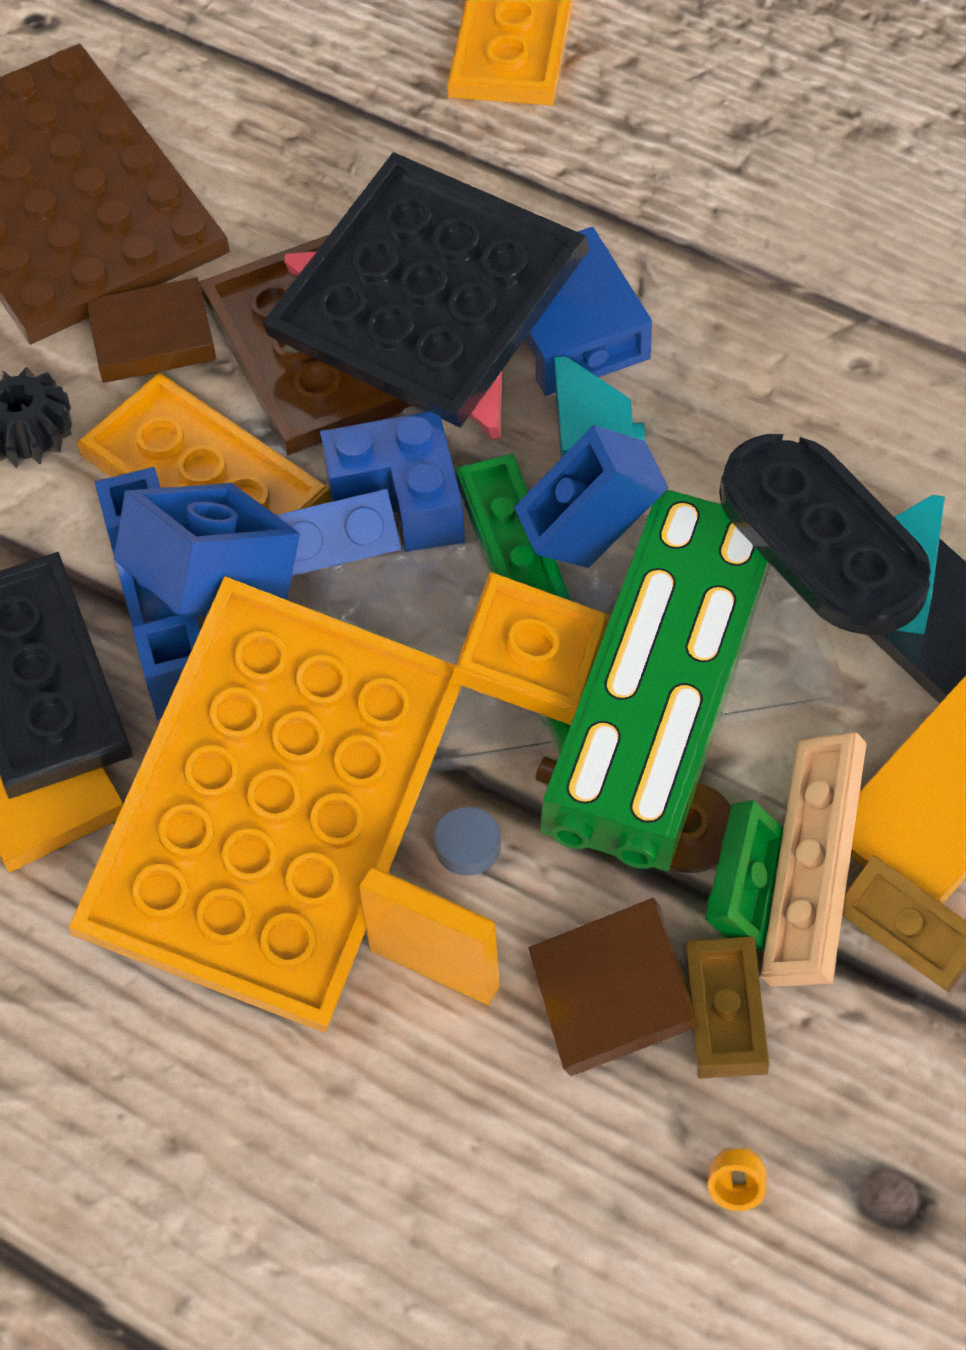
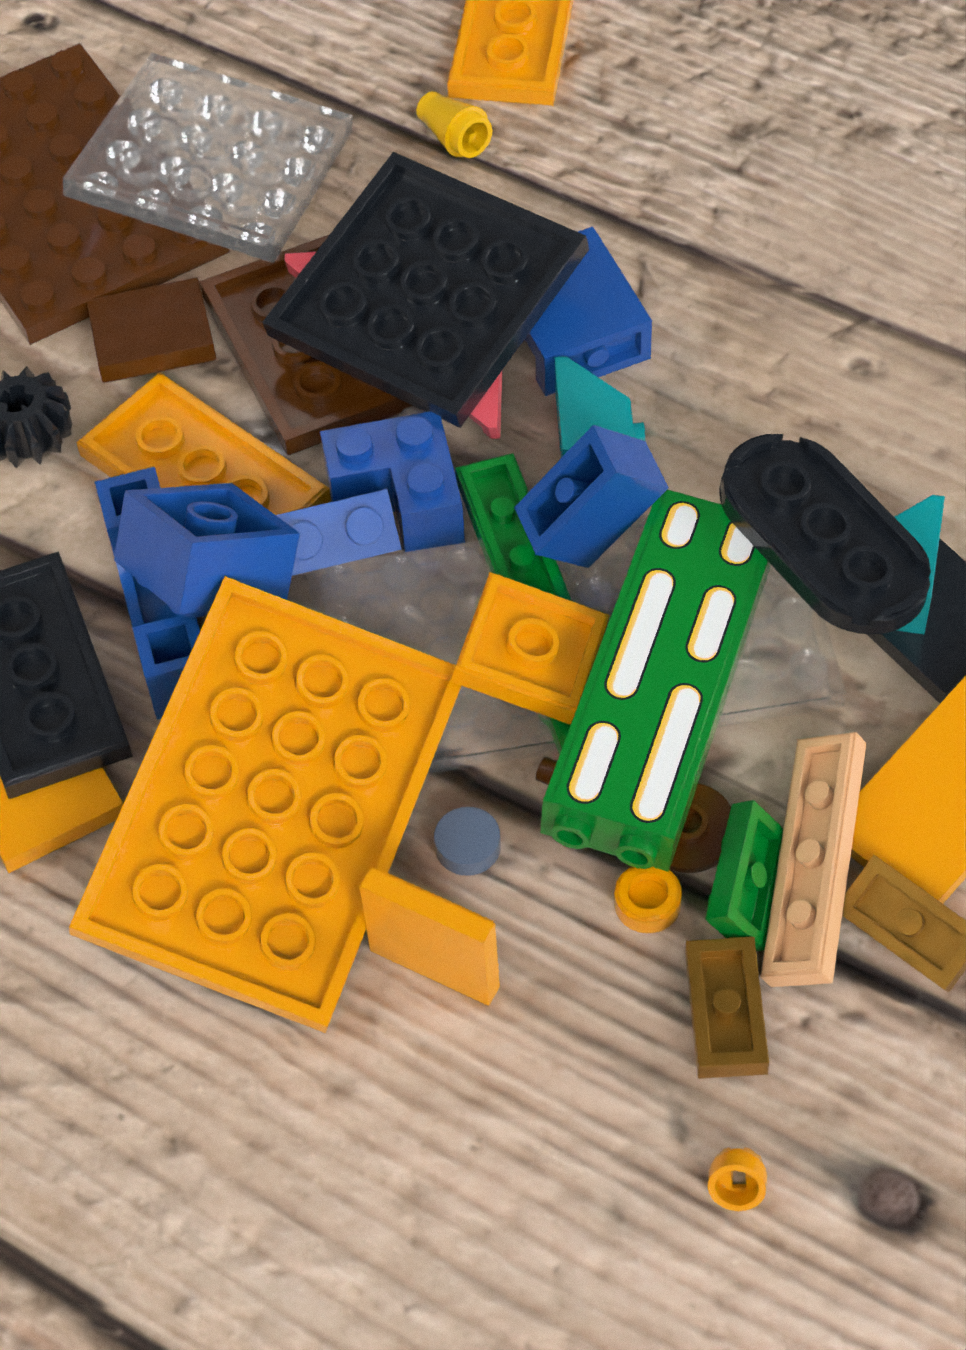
reddish brown tile [528,897,699,1076] -> none
none -> clear plate [63,53,353,263]
none -> yellow cone [416,91,492,158]
none -> light orange tile [614,867,682,933]

